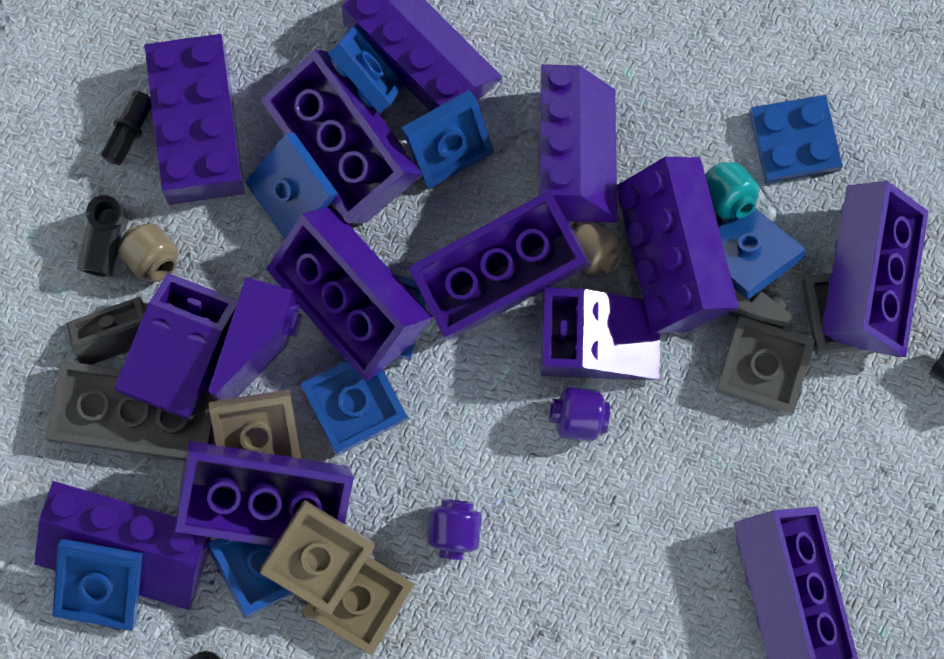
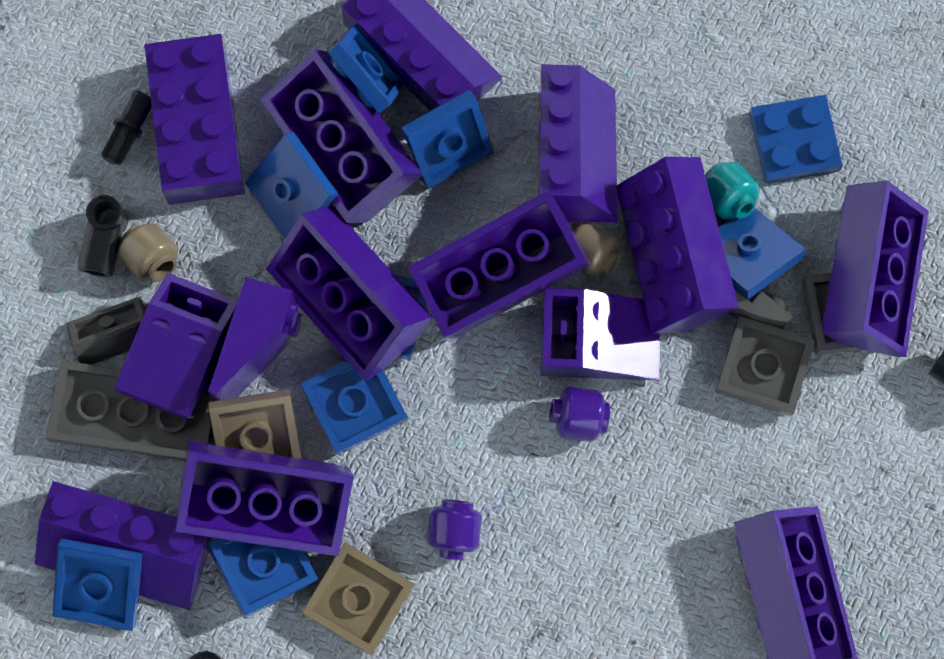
dark tan plate [260,500,375,615] -> none

